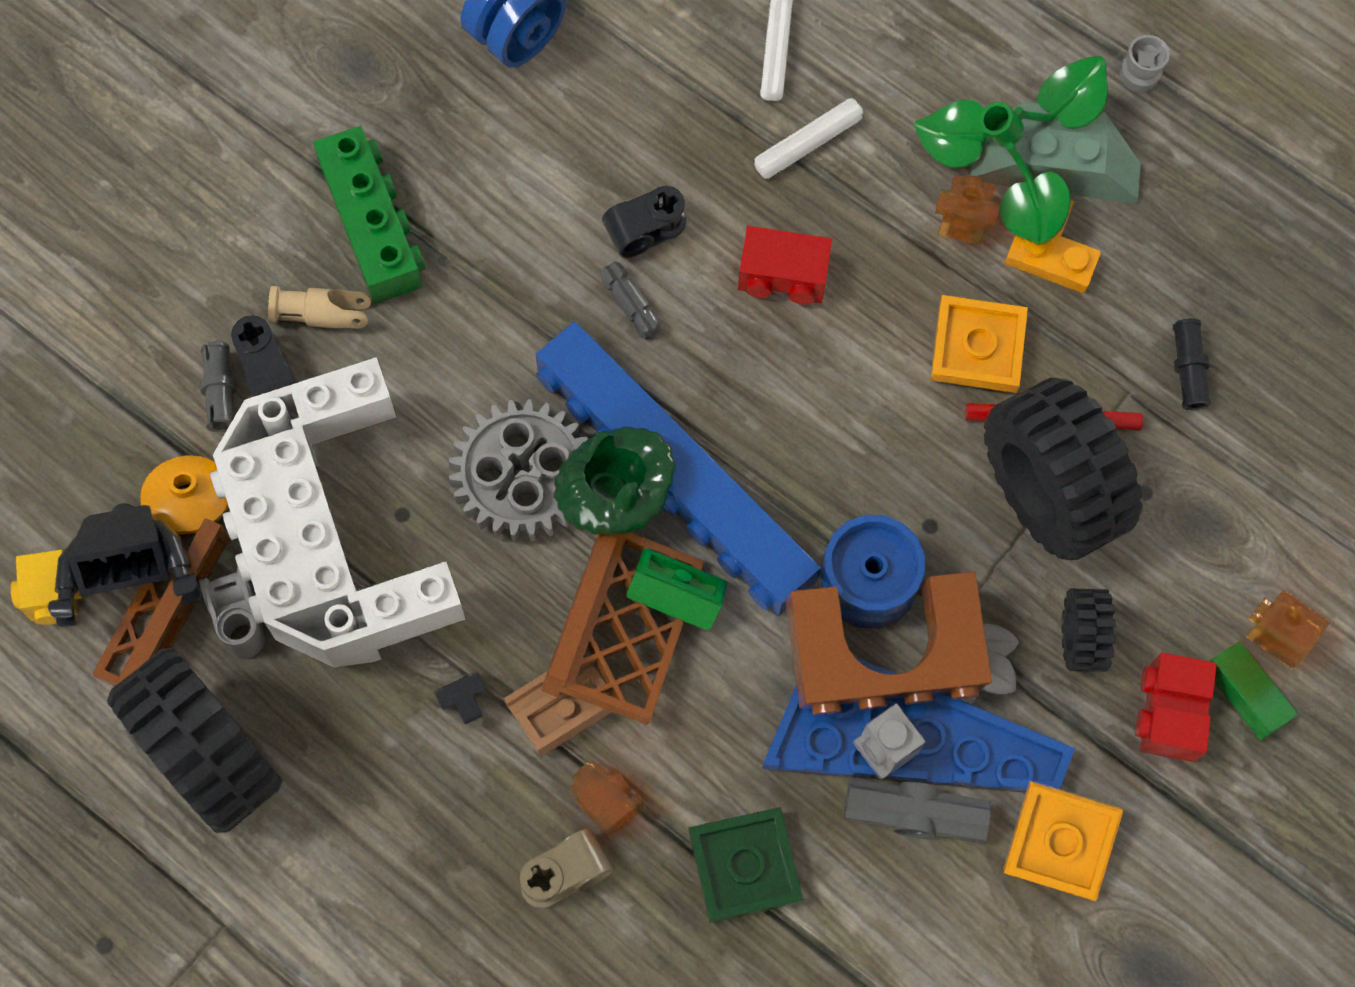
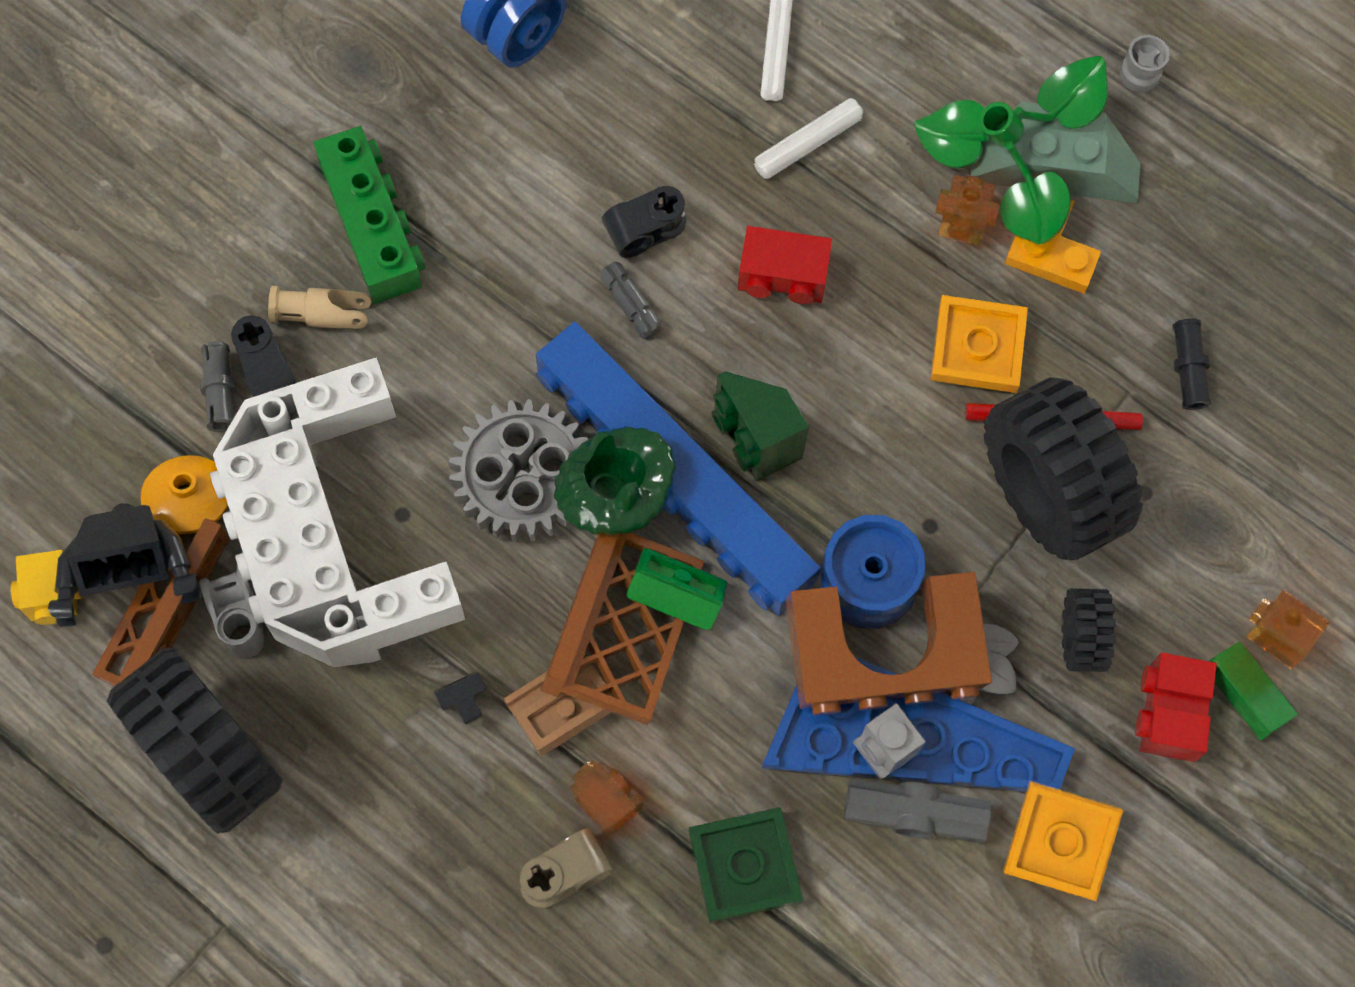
none -> dark green slope [712,371,809,482]

